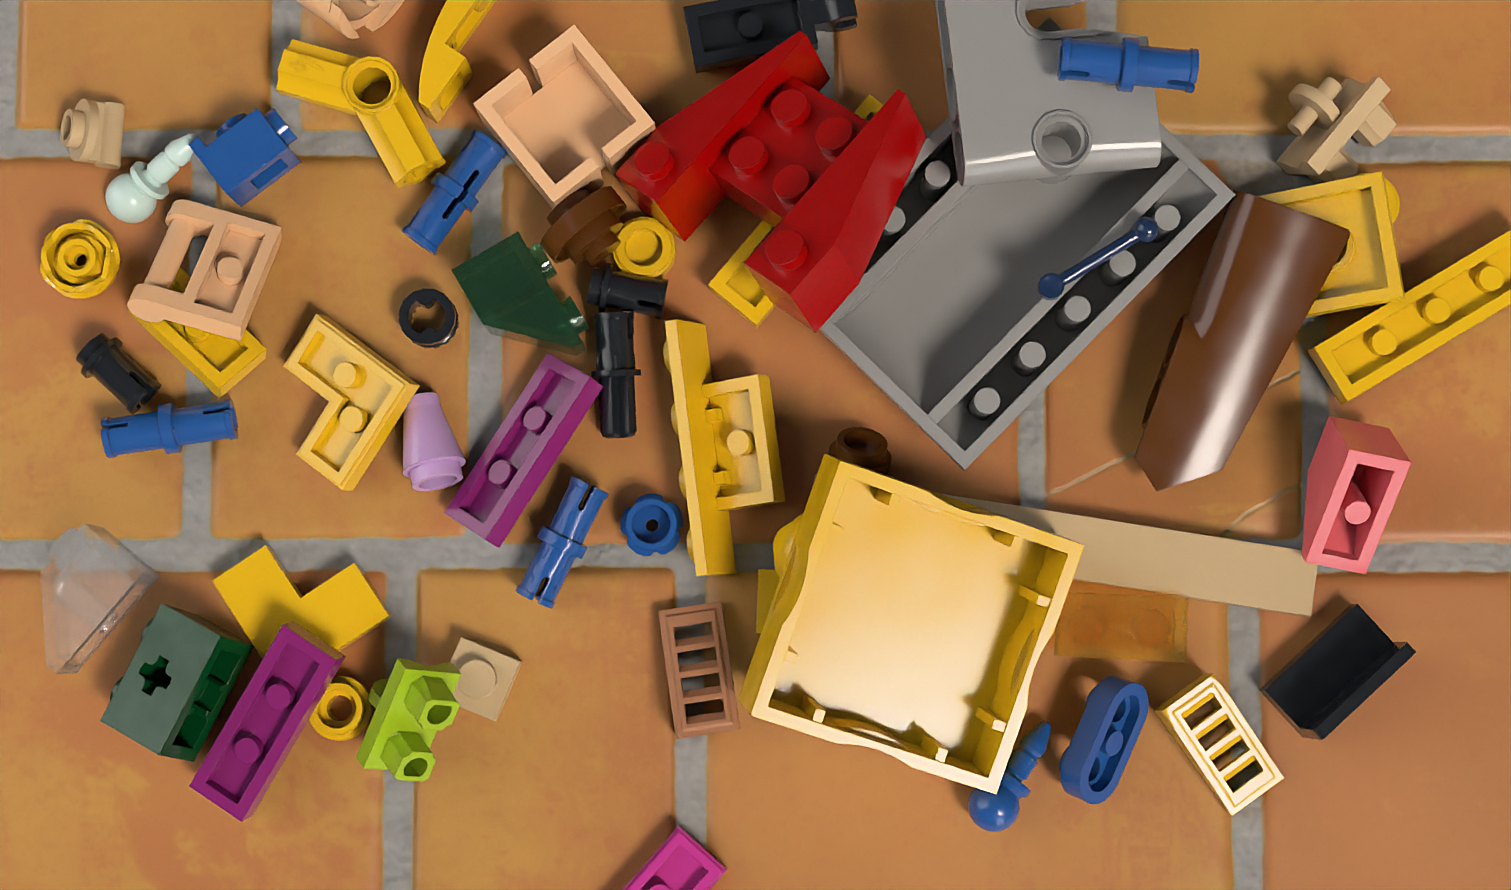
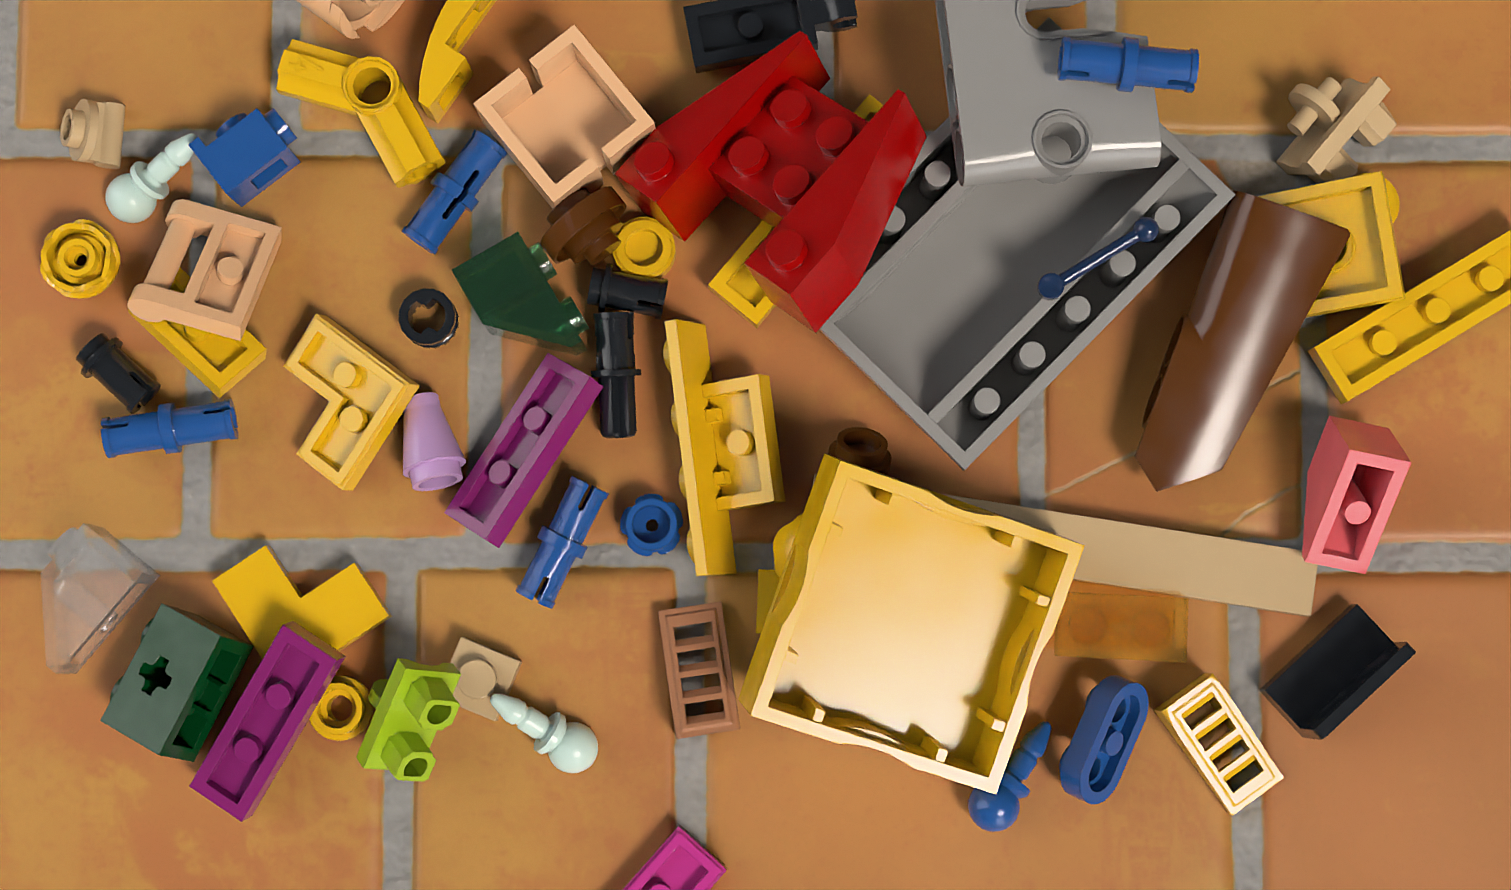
none -> light aqua bar [490,693,598,773]

